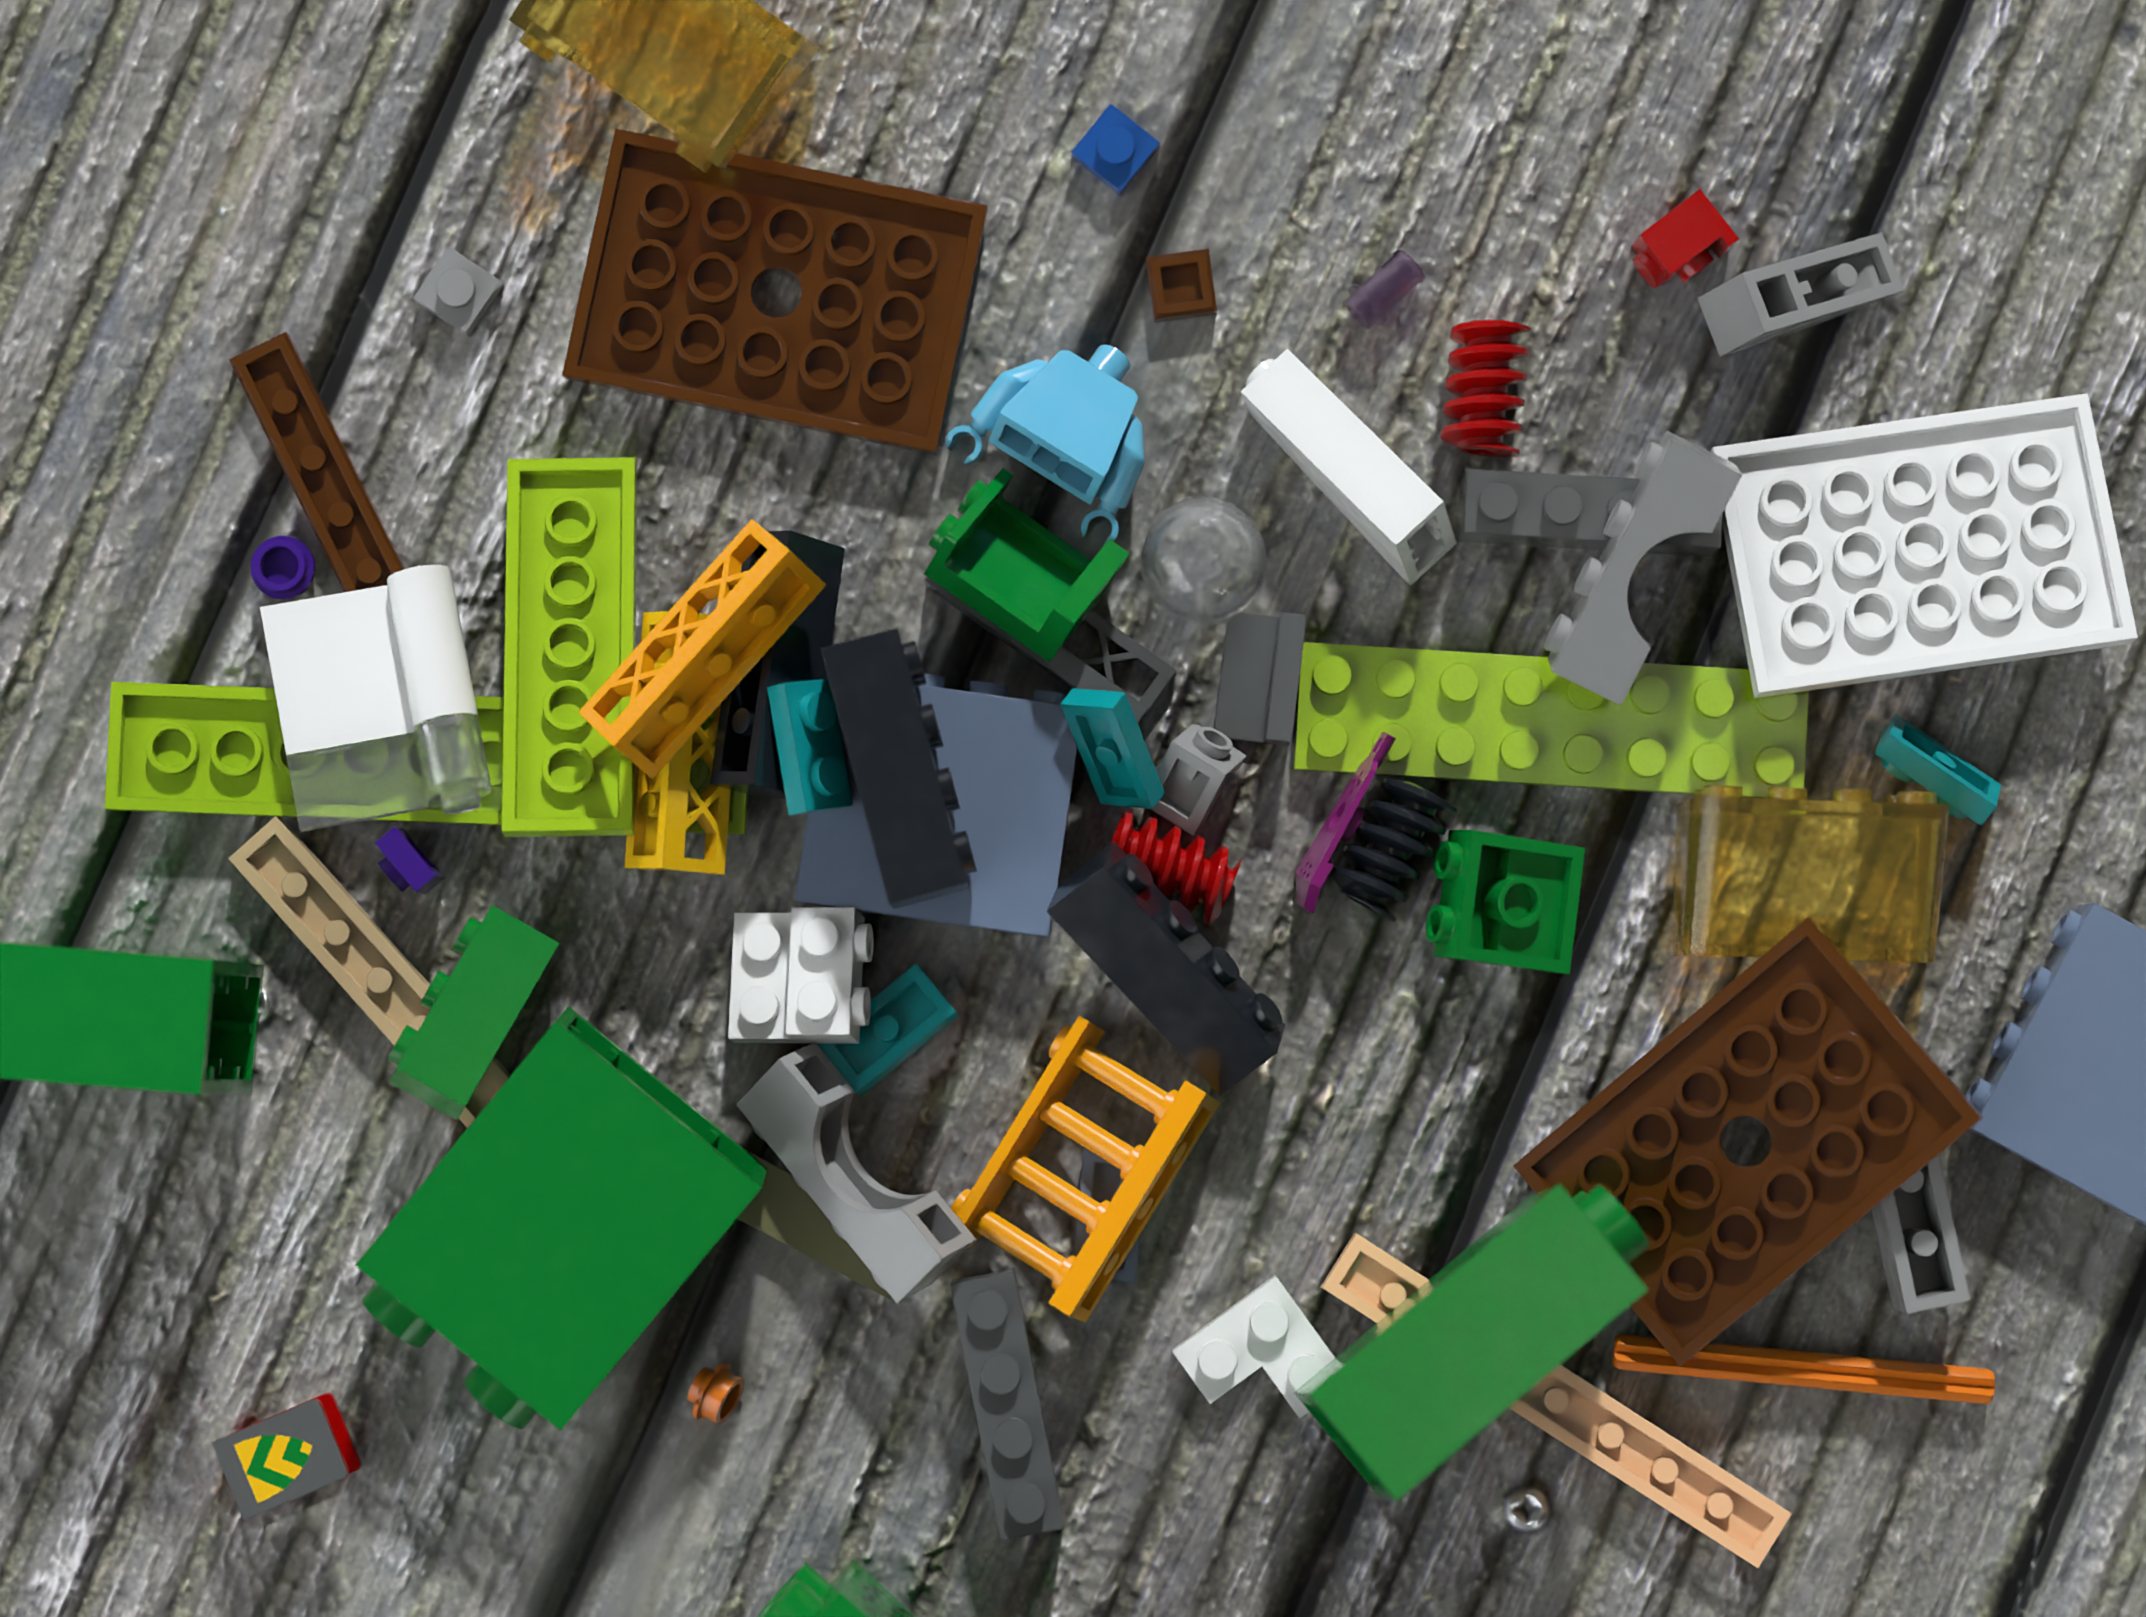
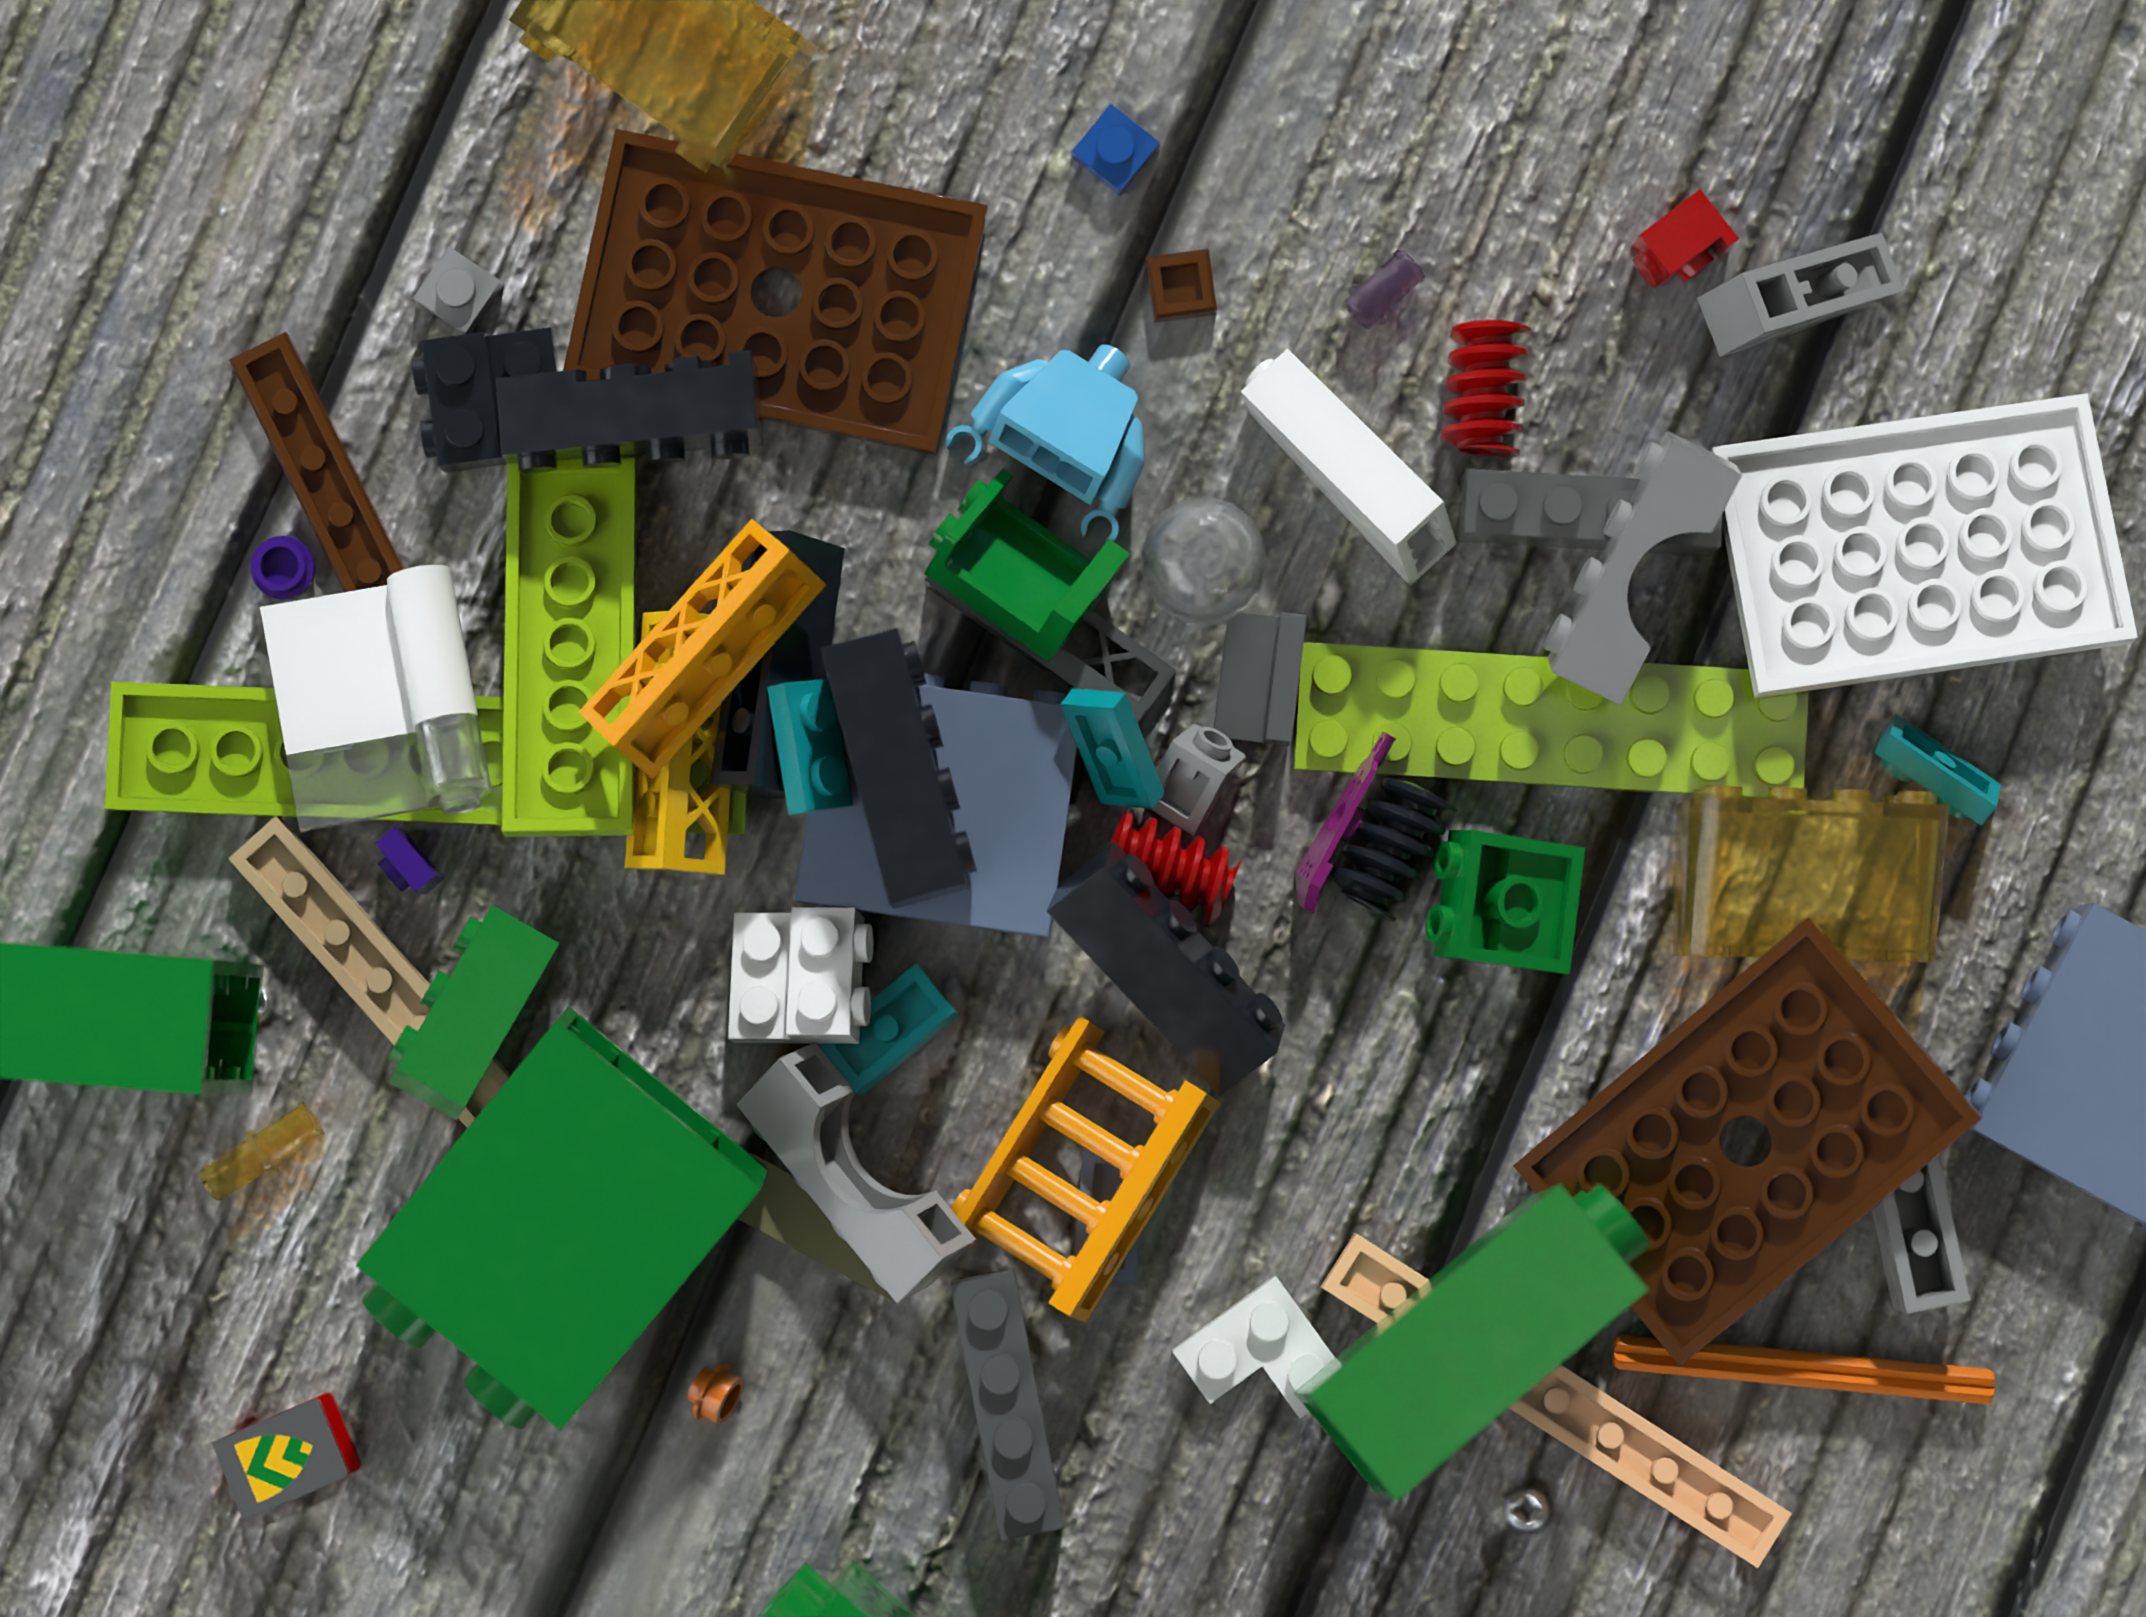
none -> clear yellow axle [199,1102,325,1201]
none -> black plate [412,327,559,473]
none -> black wedge [496,350,763,473]

